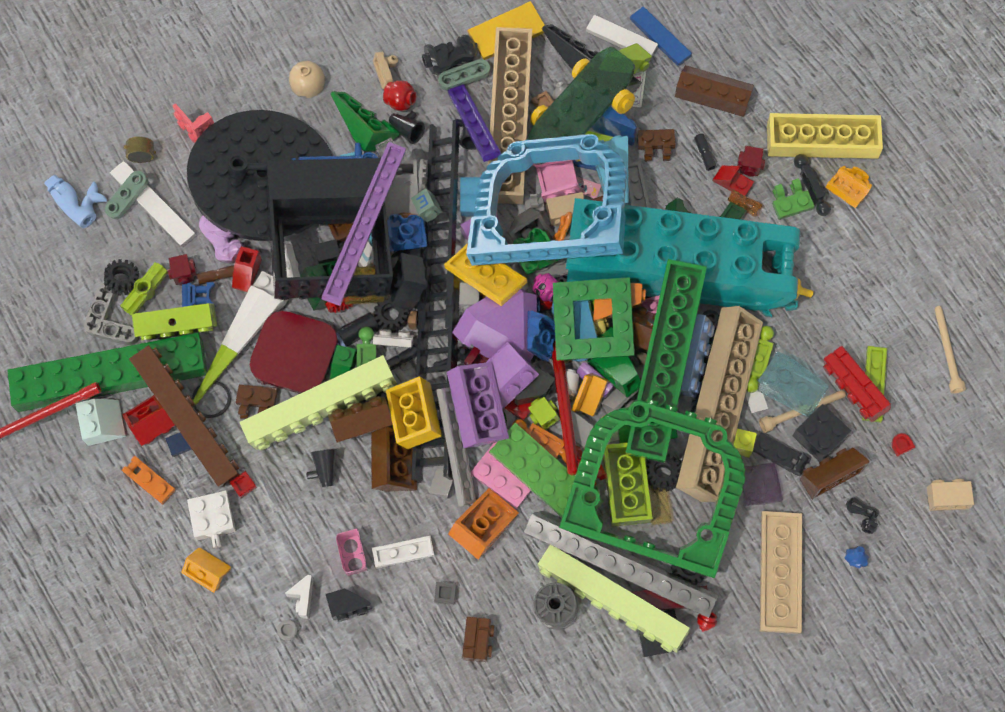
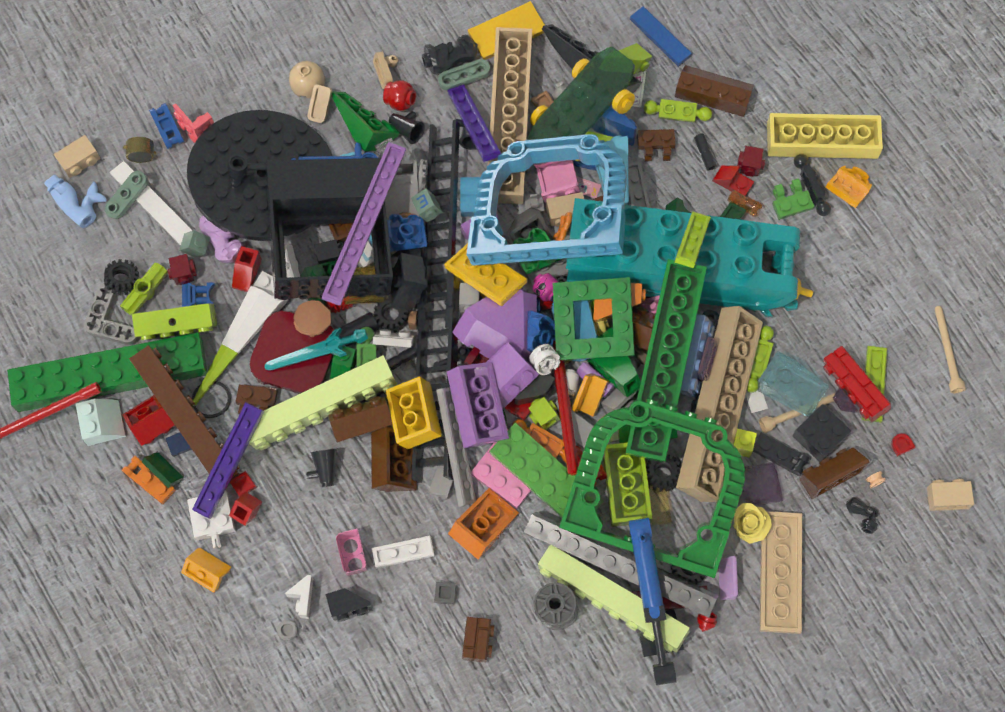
reddish brown piece [197,265,234,284] -> none
white tile [586,15,658,56] -> none
blue piece [844,546,869,569] -> none
none -> tan brick [54,135,101,178]
none -> dark green tile [142,451,184,488]
none -> blue plate [149,103,184,149]
none -> sand green brick [179,230,210,258]
none -> dark purple tile [192,402,265,519]
none -> red brick [229,492,262,526]
none -> teal sword [265,328,368,370]
none -> nougat hat [293,300,331,337]
none -> tan piece [307,85,332,123]
none -> white wheel [529,344,560,375]
none -> blue piece [629,518,677,686]
none -> lime plate [643,99,712,123]
none -> lime tile [675,212,711,268]
none -> tile [698,337,718,381]
none -> lavender slope [719,556,738,600]
none -> light yellow hat [733,503,772,544]
none -> clear purple slope [833,389,858,413]
none -> light nougat bush [866,471,886,488]

